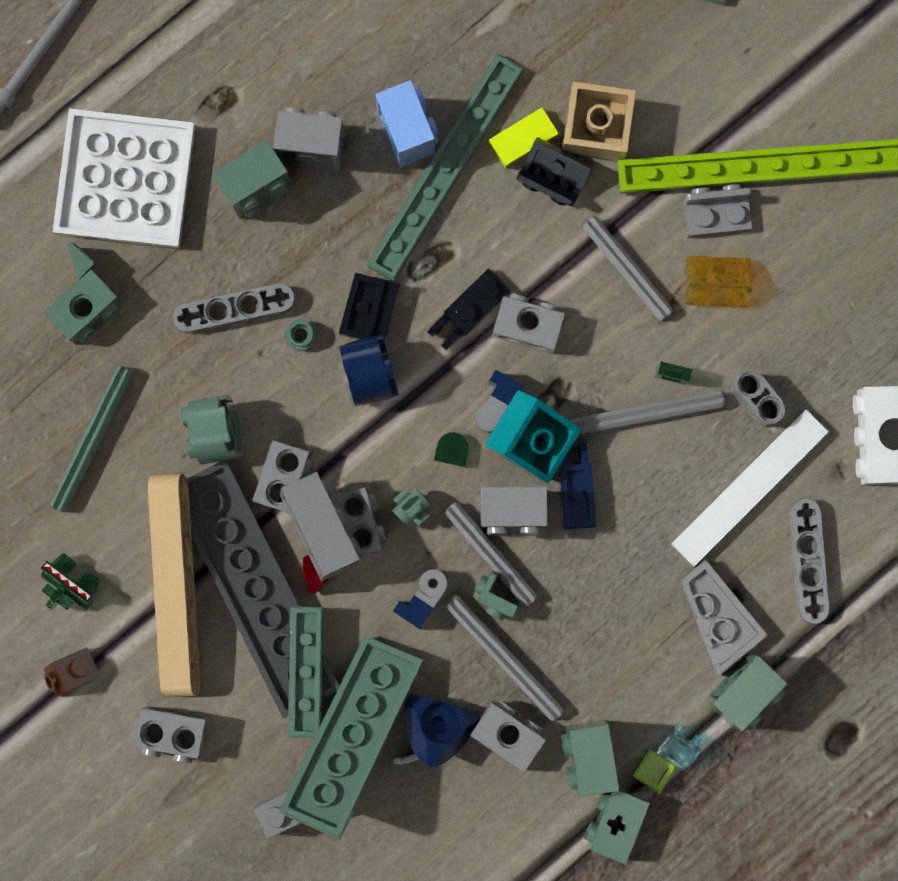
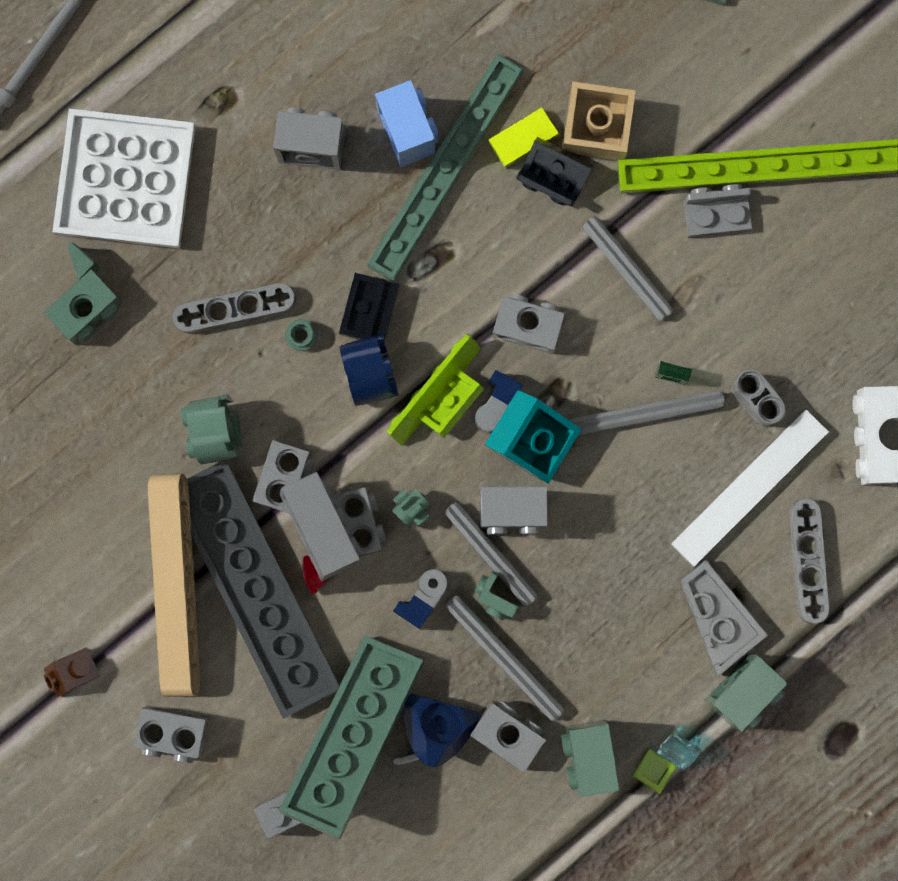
clear green hips [41,553,100,611] -> none
sand green axle [50,365,134,513] -> none
sand green brick [212,140,293,219] -> none
sand green tile [288,606,324,738] -> none
black hinge [427,268,511,351] -> none
clear green tile [434,432,469,468] -> none
dark blue hinge [559,439,596,530] -> none
sand green brick [584,789,650,865] -> none
clear yellow bracket [685,256,753,308] -> none
none -> lime bracket [387,334,484,446]

